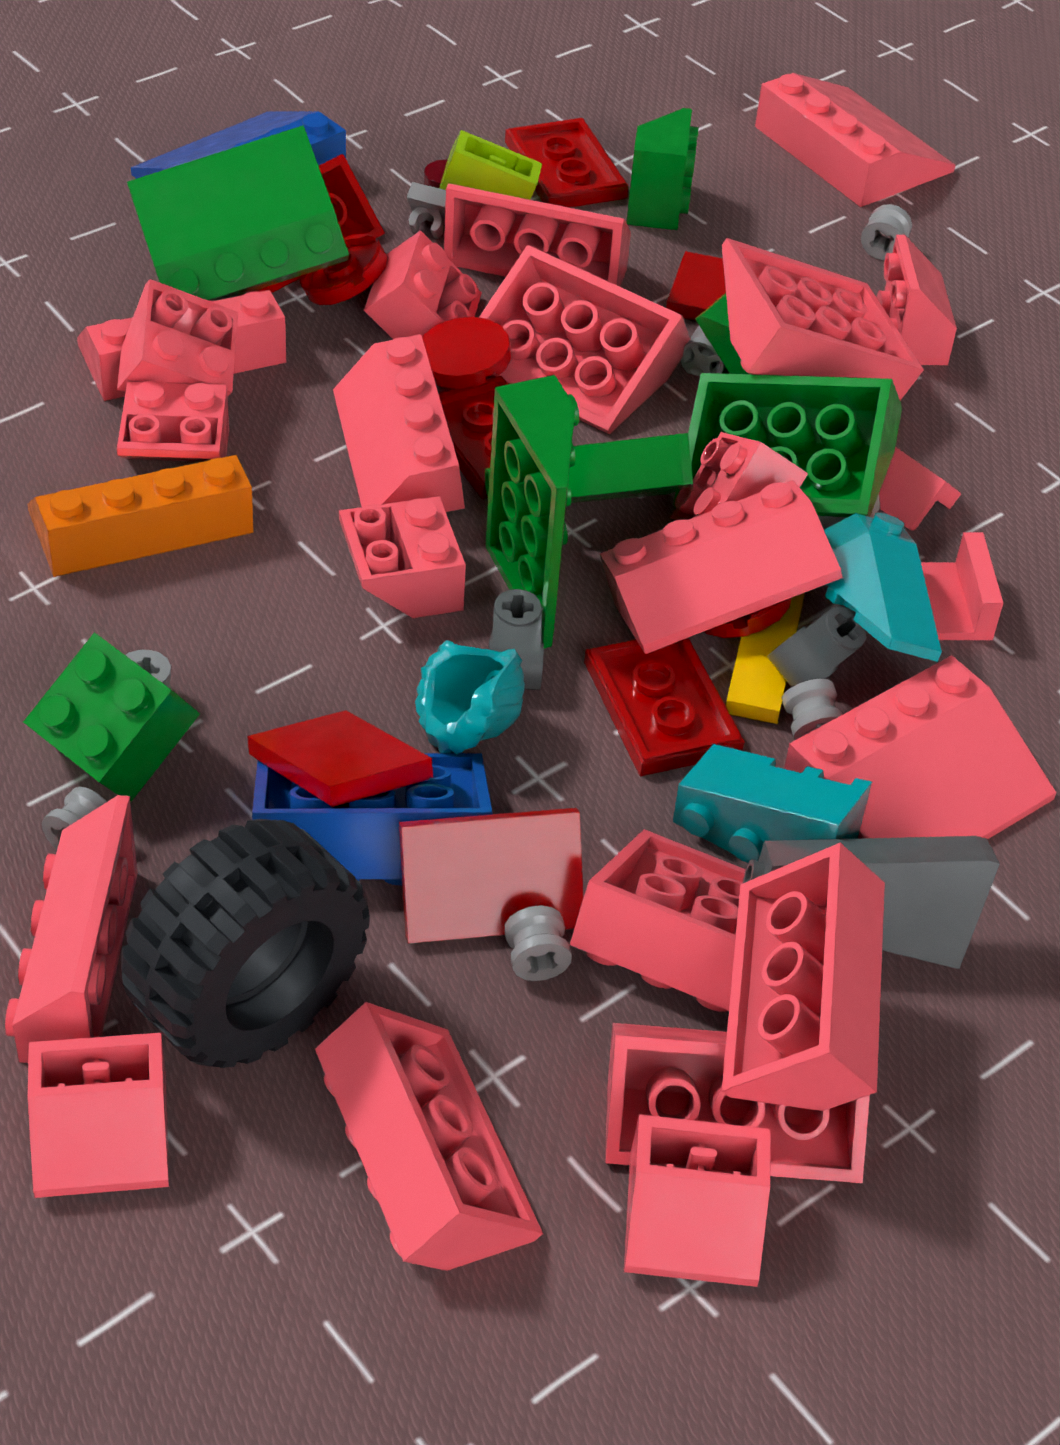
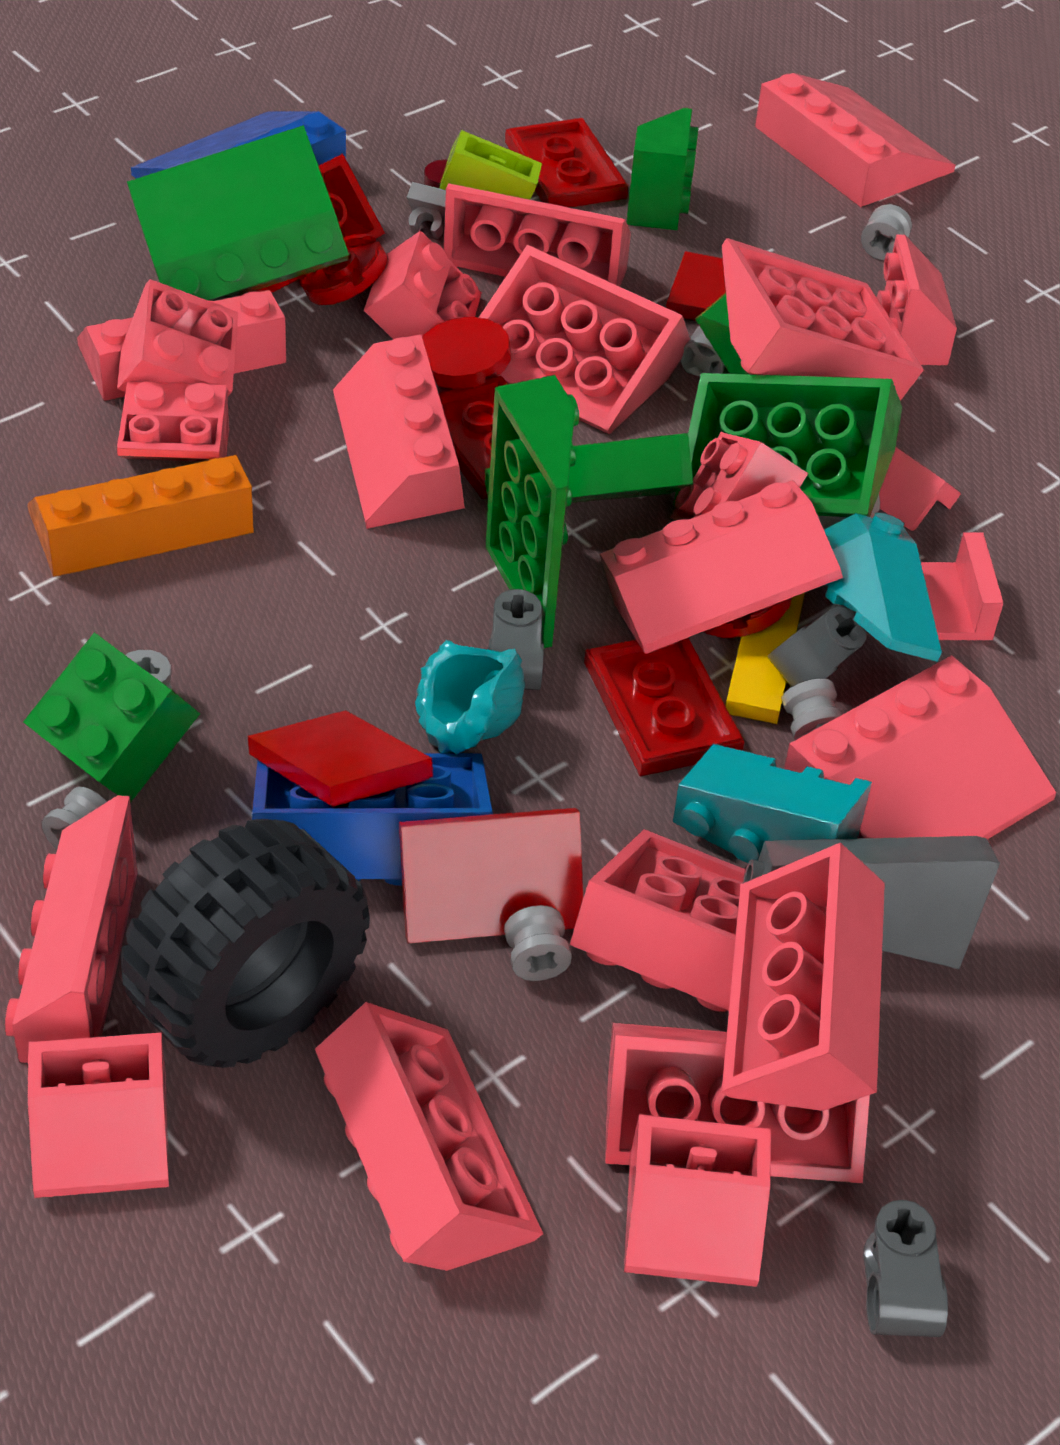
coral slope [339,496,466,618] -> none
none -> dark grey piece [863,1199,948,1337]

